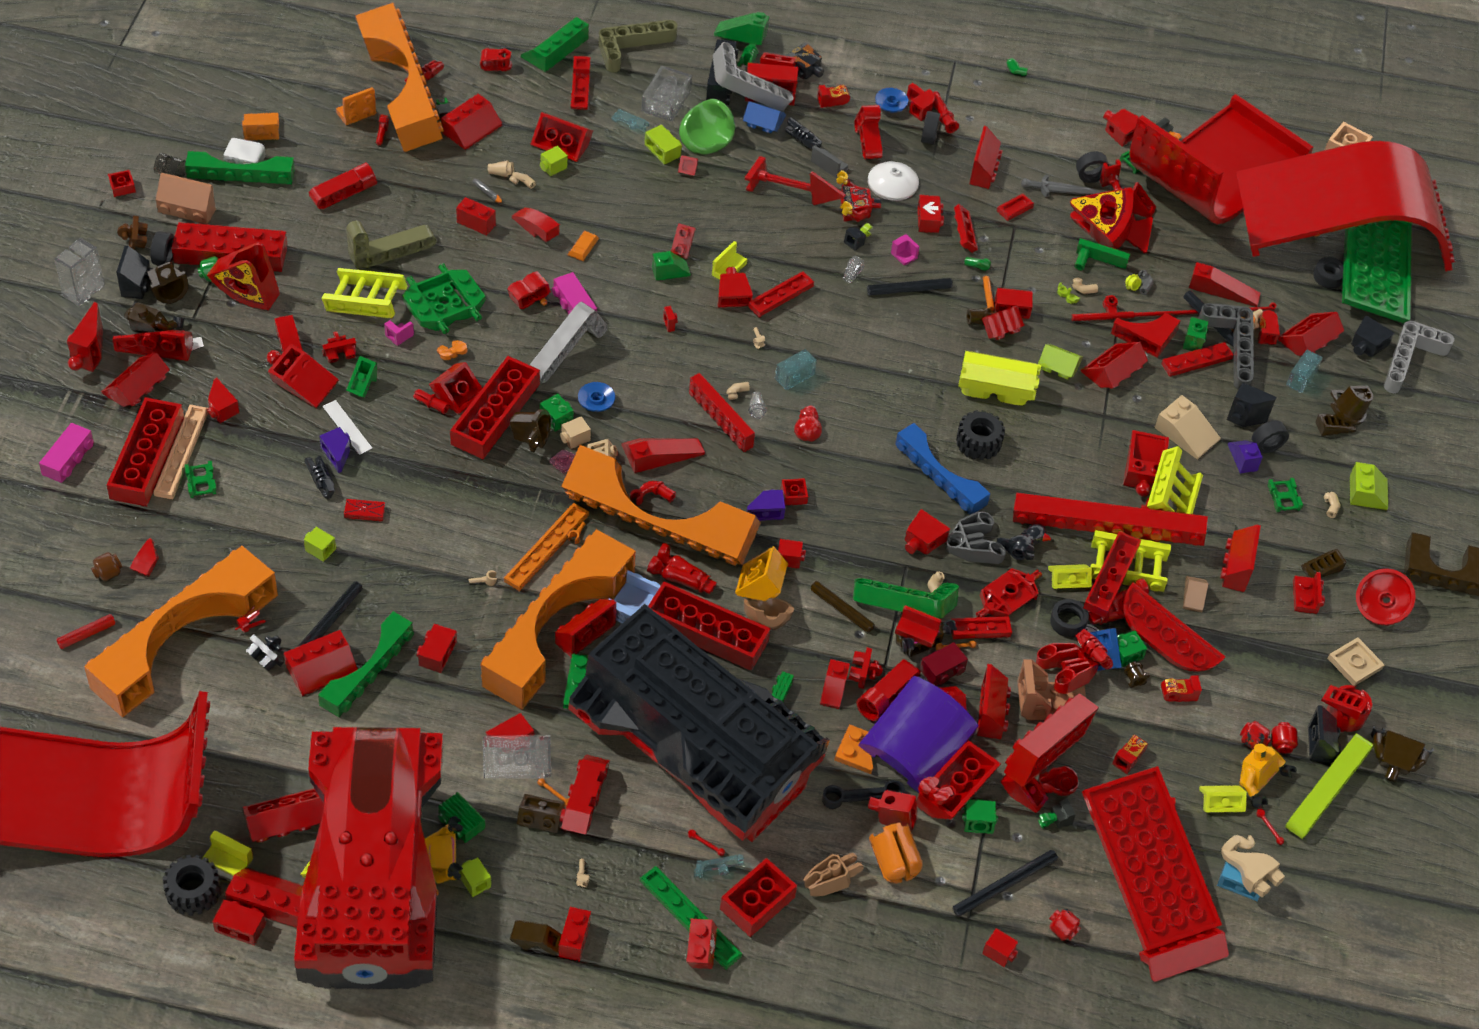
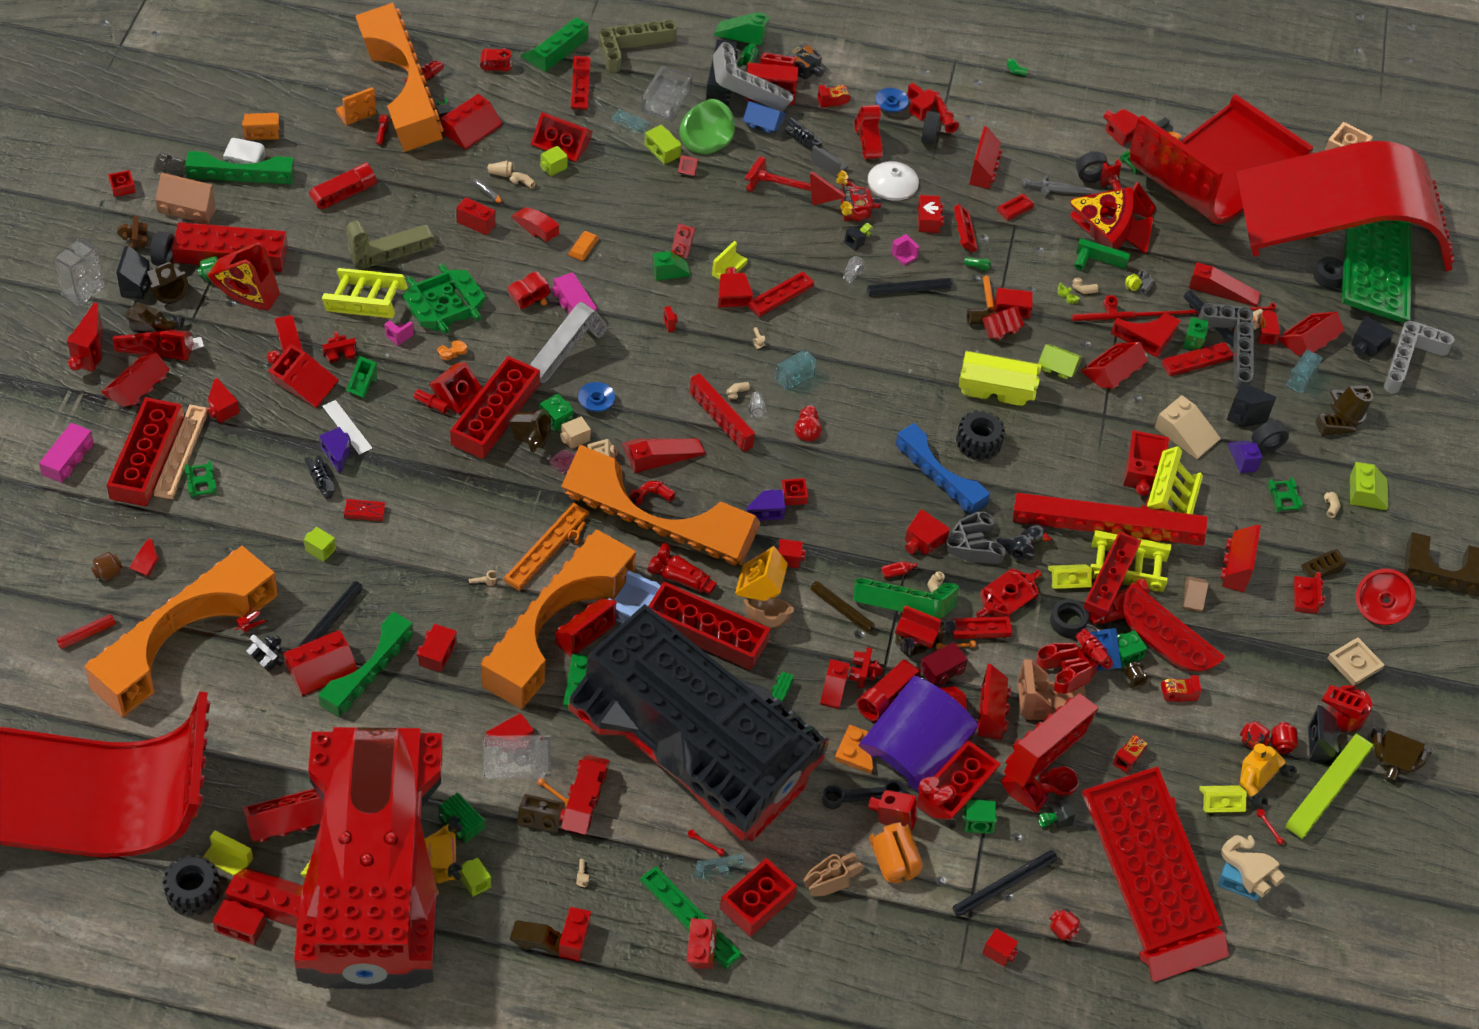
none -> red piece [881,561,918,579]

